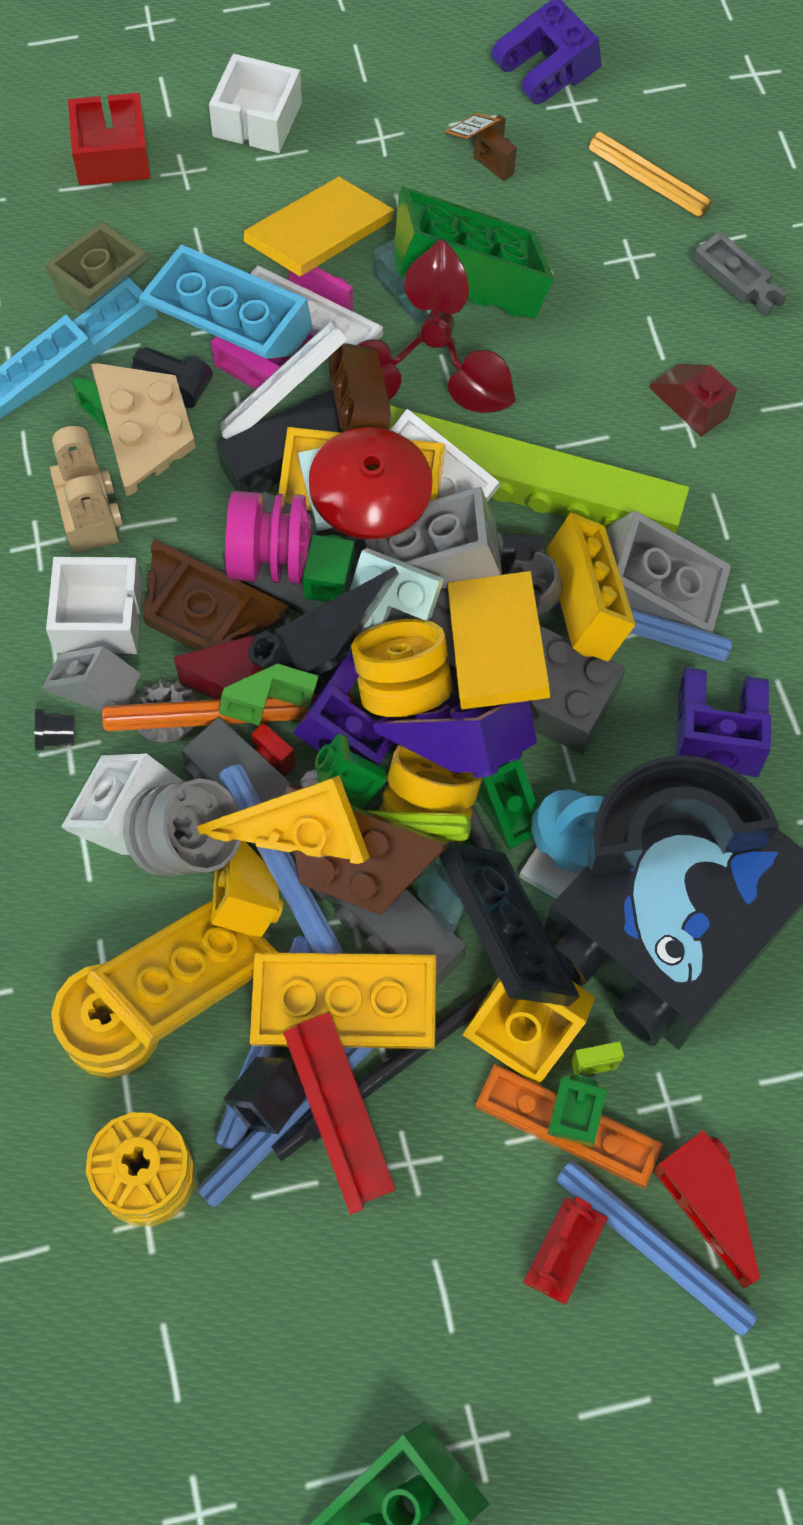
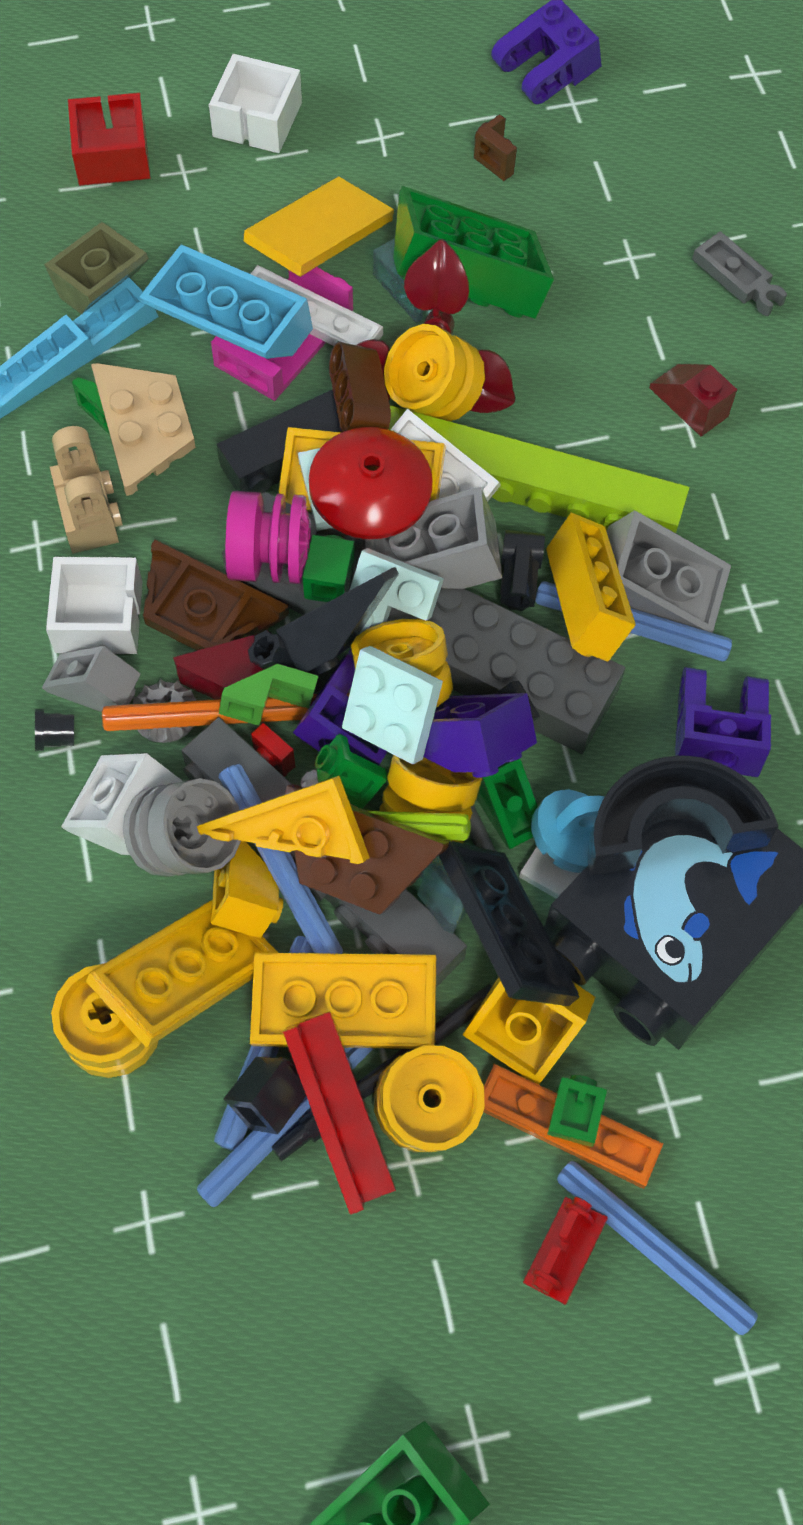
yellow wheel [86,1112,196,1227] -> none
black piece [131,347,213,408] -> none
white tile [220,321,348,439] -> none
sticker [444,113,501,139] -> none
yellow tile [448,571,550,710] -> none
dark grey hair [506,552,563,616] -> none
lime tile [571,1041,624,1076] -> none
axle [589,131,711,218] -> none
red slope [653,1130,760,1289] -> none
none -> light aqua plate [342,646,443,764]
none -> yellow wheel [374,1046,485,1152]
none -> yellow wheel [384,324,485,421]

